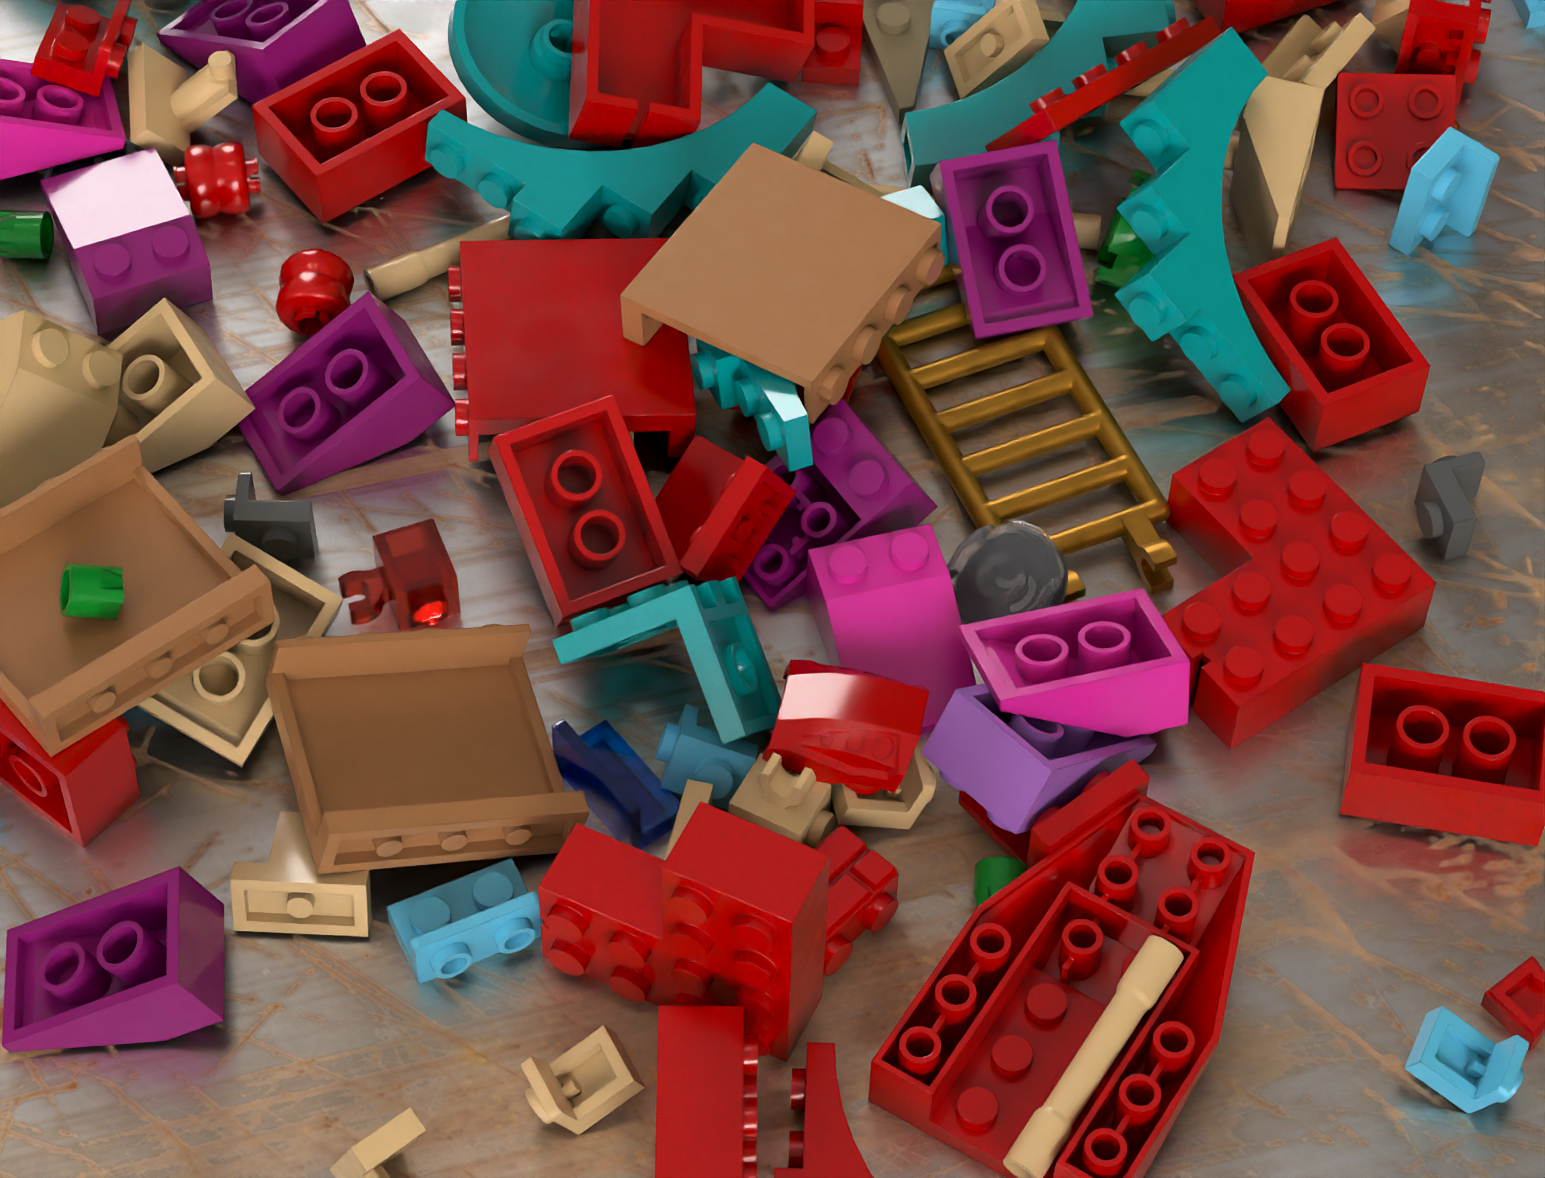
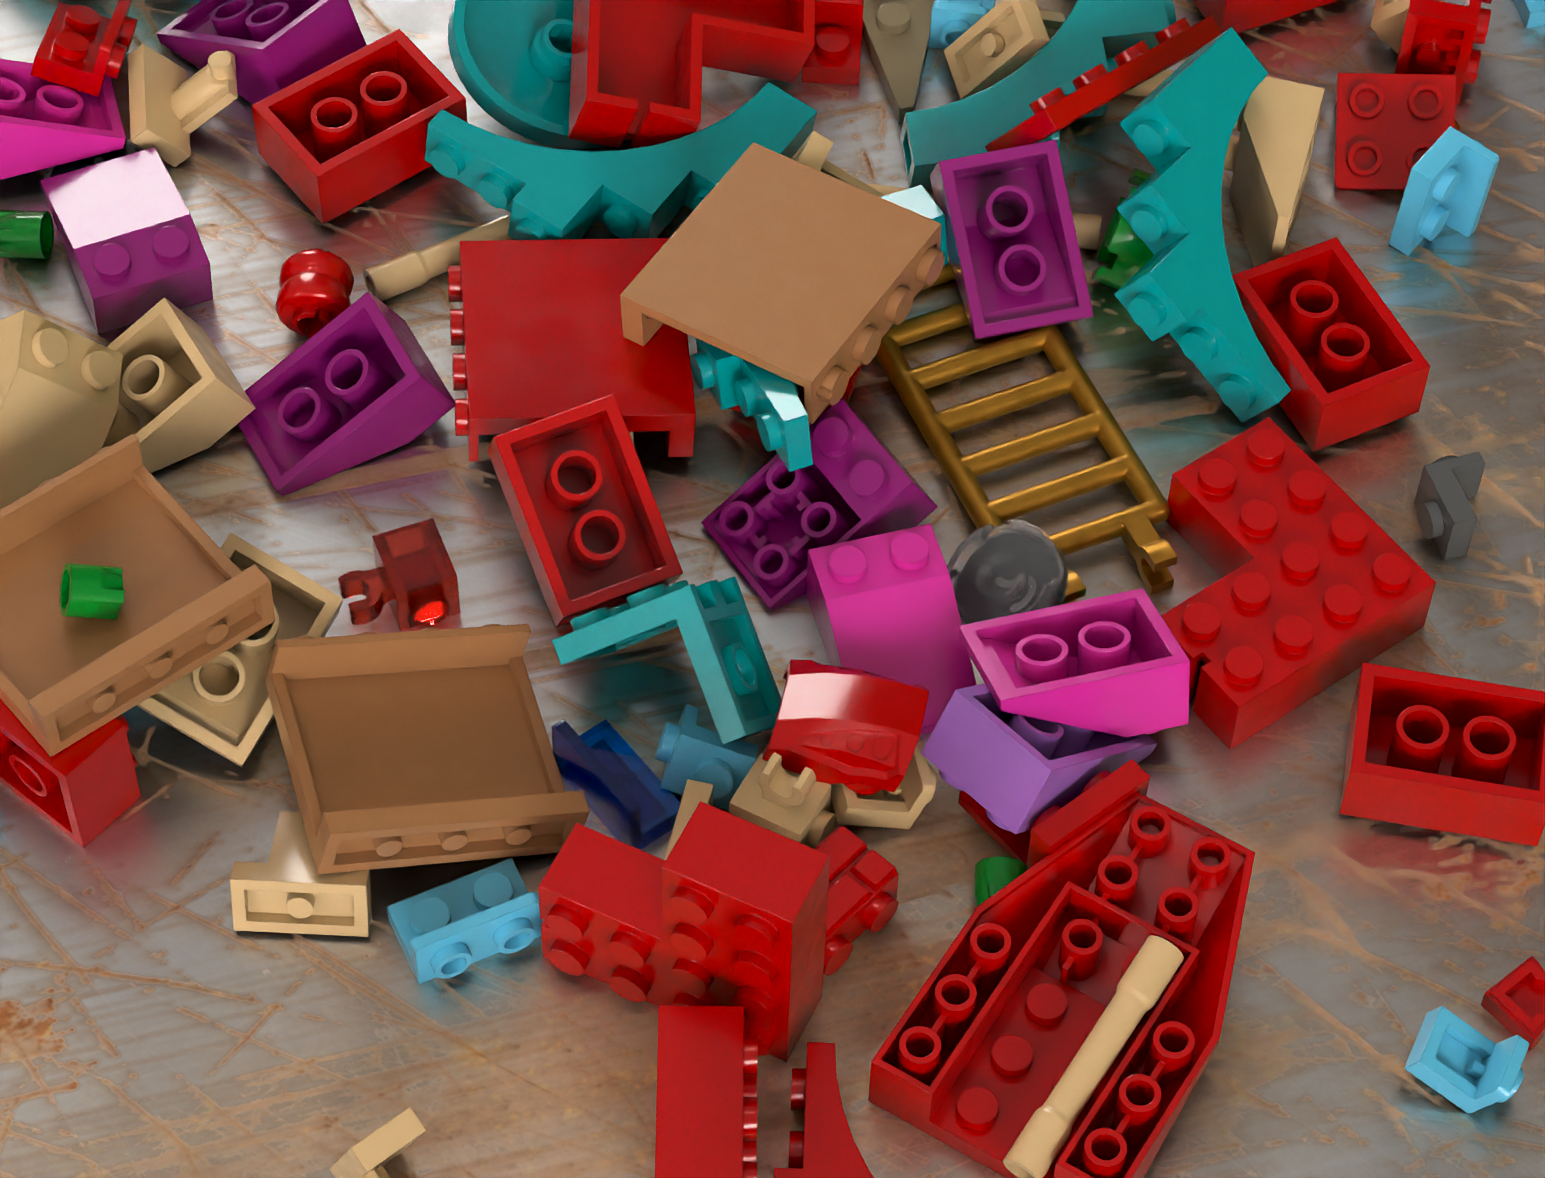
magenta slope [2,866,224,1052] -> none
red piece [173,141,261,219] -> none
dark grey bracket [224,472,317,561] -> none
tan bracket [520,1025,646,1135] -> none
red bracket [655,436,796,584] -> none
tan bracket [1261,12,1376,89] -> none

